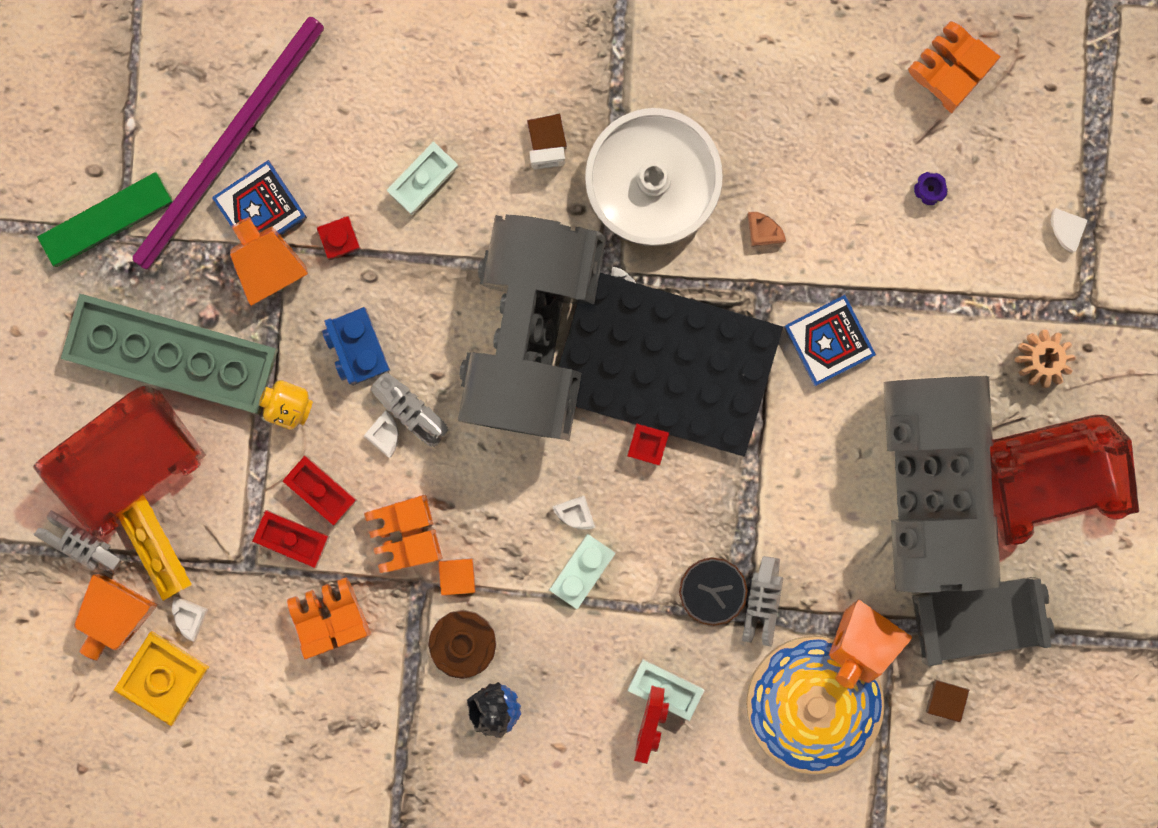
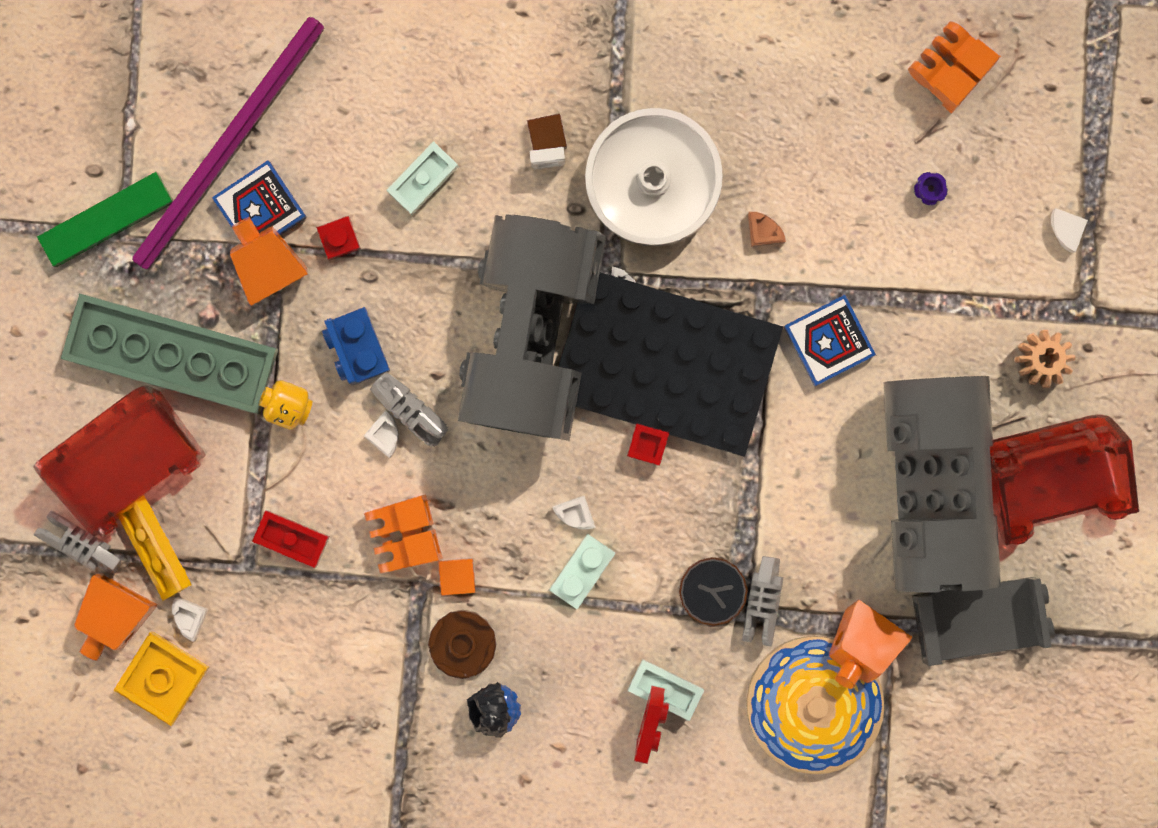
red plate [282,455,357,526] -> none
orange legs [287,577,372,660] -> none
reddish brown tile [926,679,970,723] -> none

